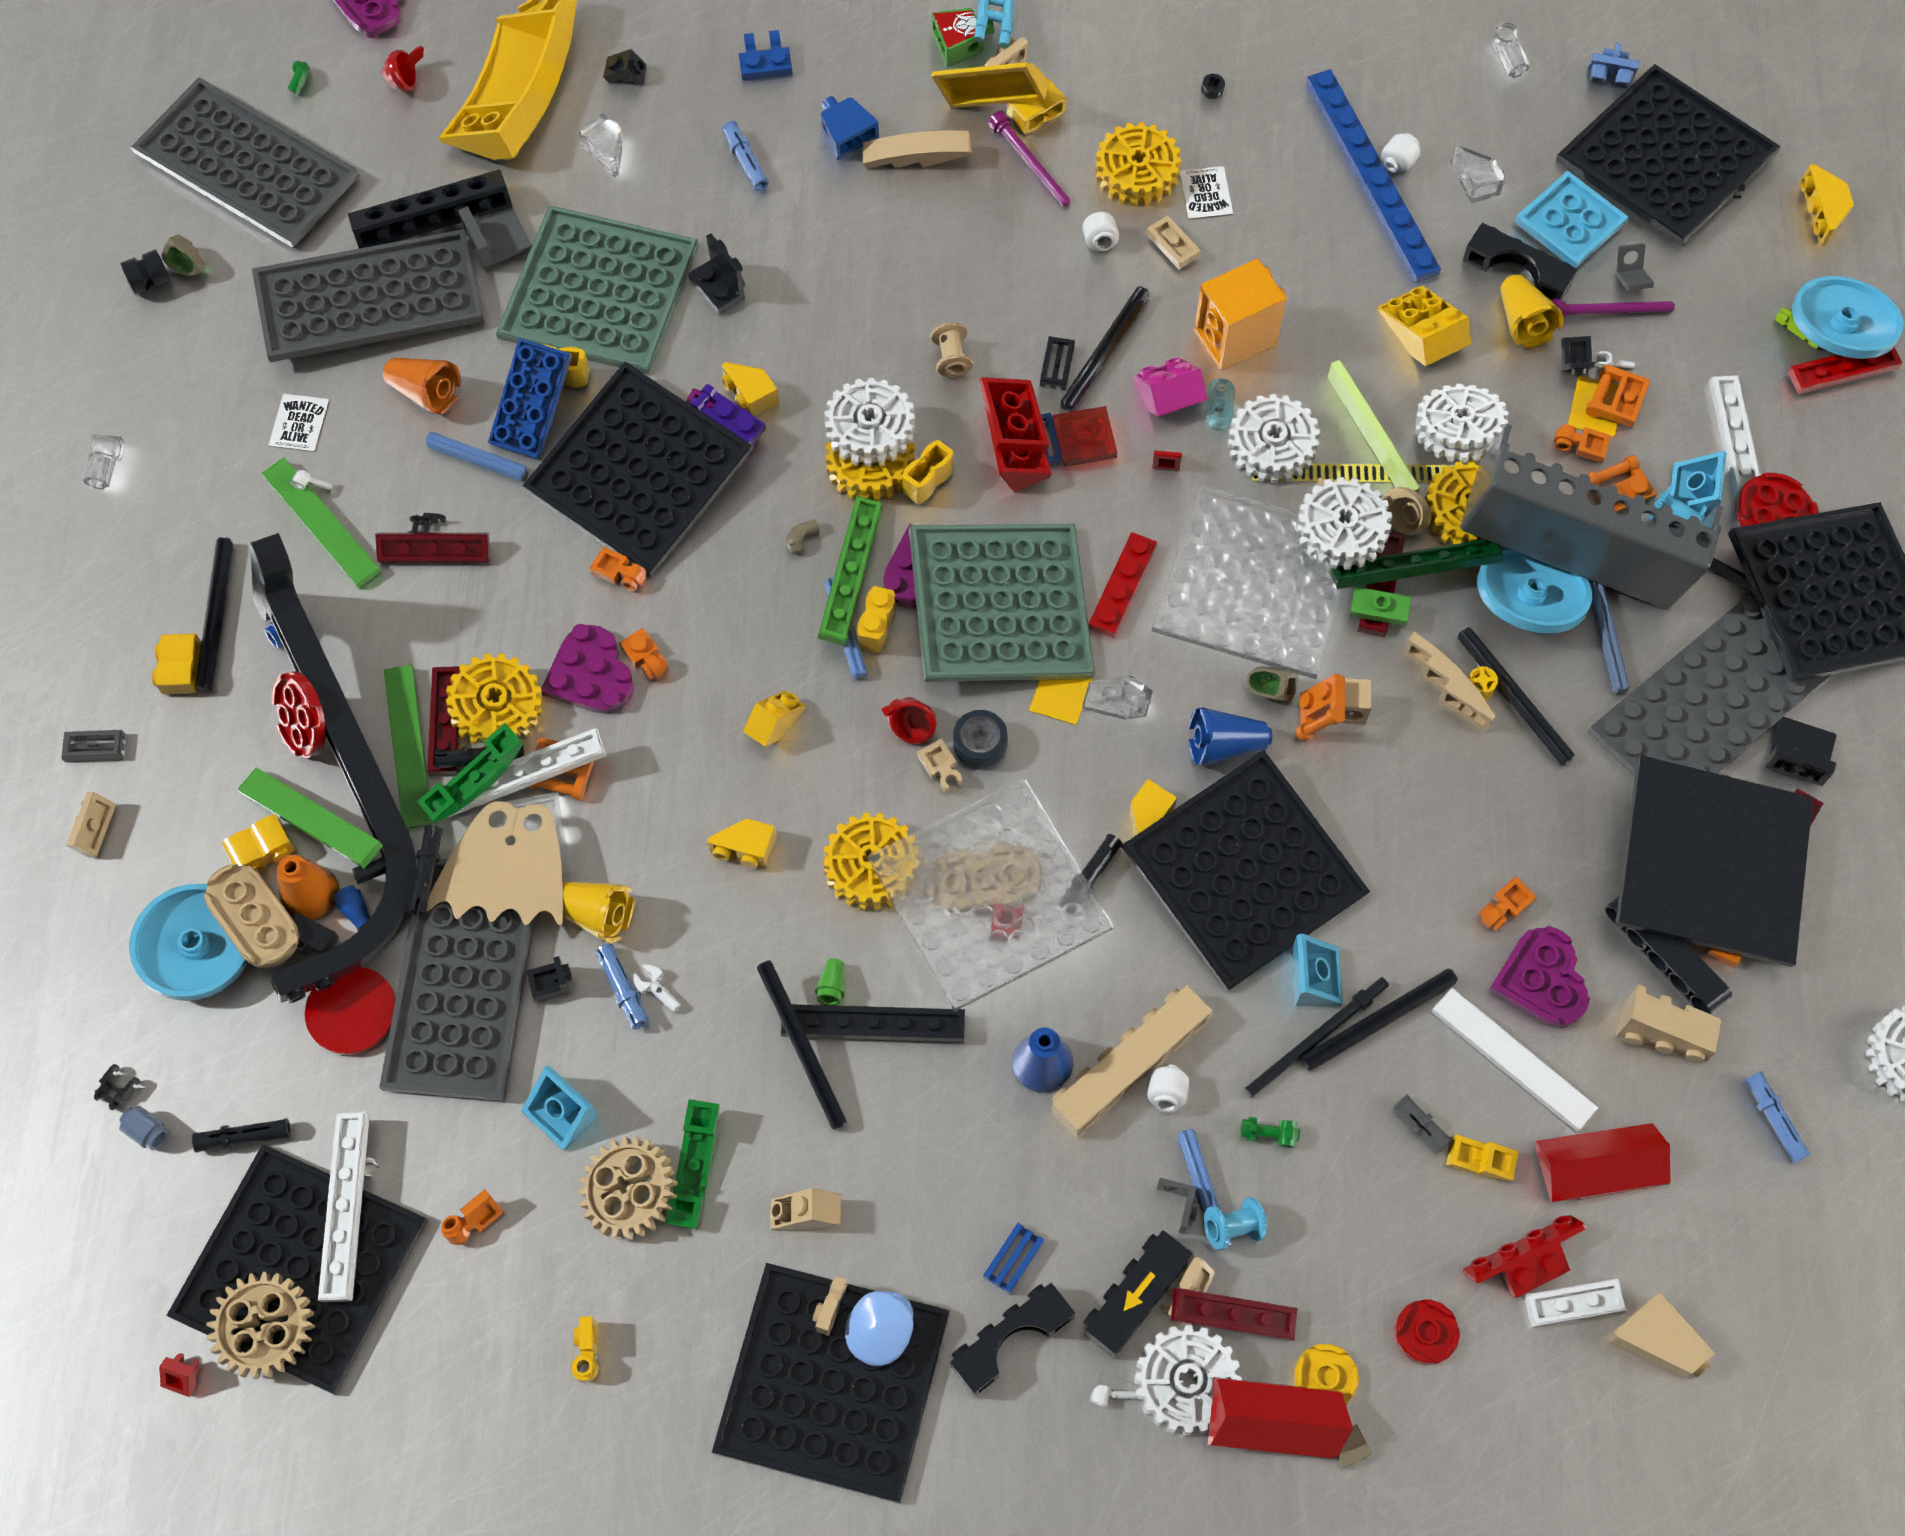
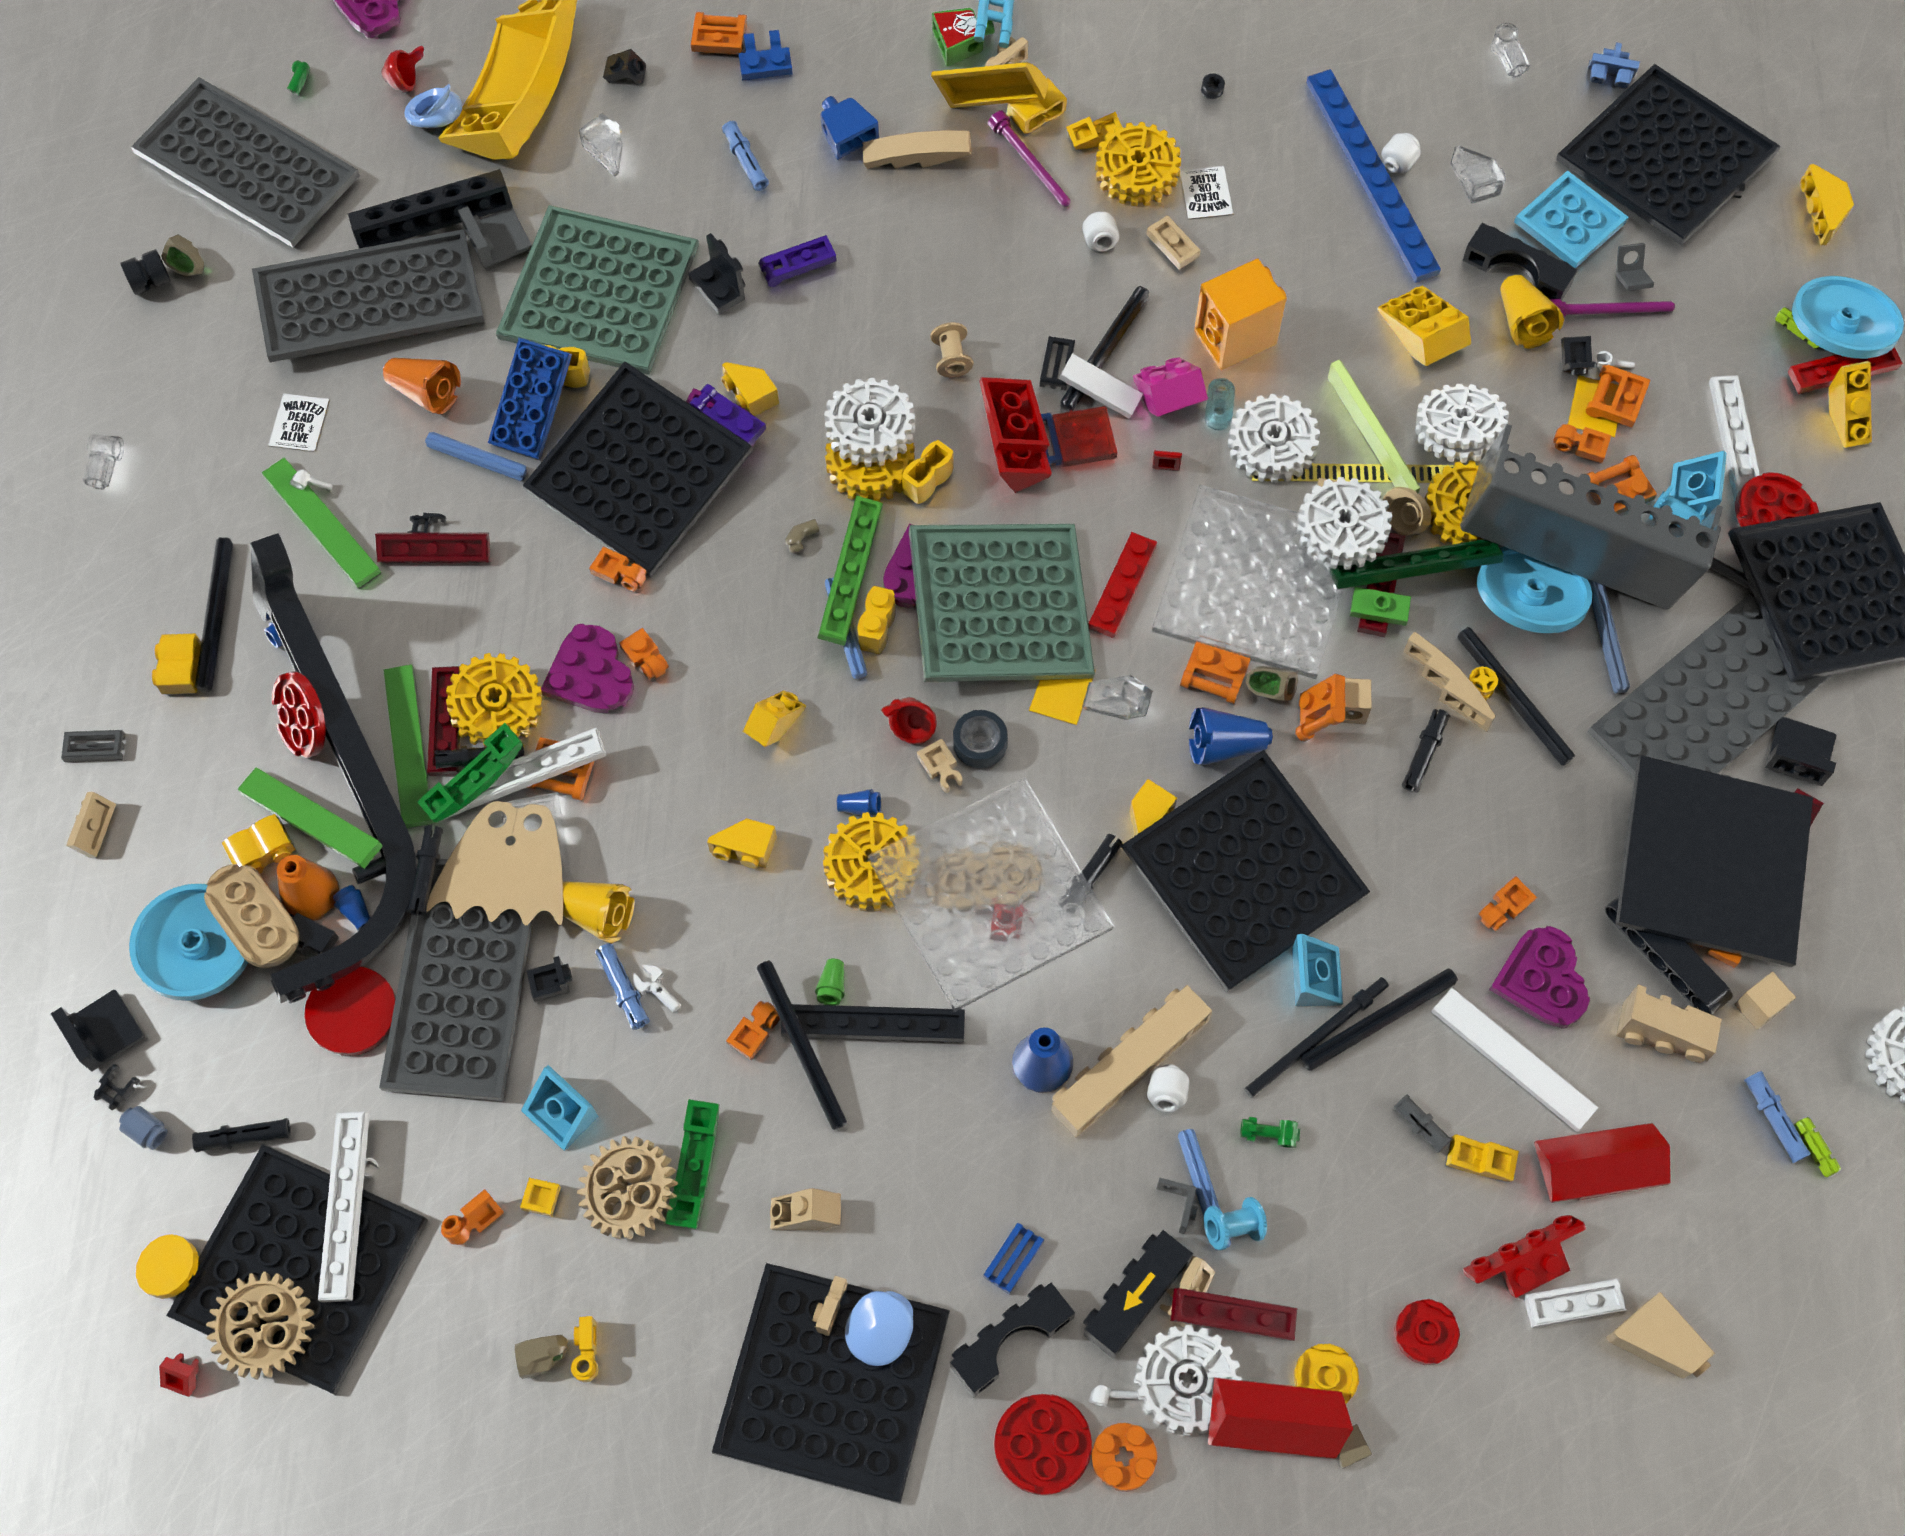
none -> black bracket [51,990,145,1072]
none -> yellow tile [136,1234,199,1299]
none -> light blue piece [404,84,462,128]
none -> dark tan rock [514,1335,568,1379]
none -> yellow plate [520,1177,561,1217]
none -> orange plate [691,12,747,54]
none -> orange plate [726,1001,780,1061]
none -> dark purple plate [758,235,837,287]
none -> blue cone [837,789,881,817]
none -> red tile [994,1394,1092,1495]
none -> white tile [1059,353,1143,419]
none -> yellow slope [1066,112,1123,150]
none -> orange plate [1091,1423,1157,1492]
none -> orange plate [1180,640,1251,704]
none -> black pin [1402,709,1451,793]
none -> tan piece [1734,972,1796,1030]
none -> lime axle [1794,1117,1841,1177]
none -> yellow slope [1829,361,1872,448]

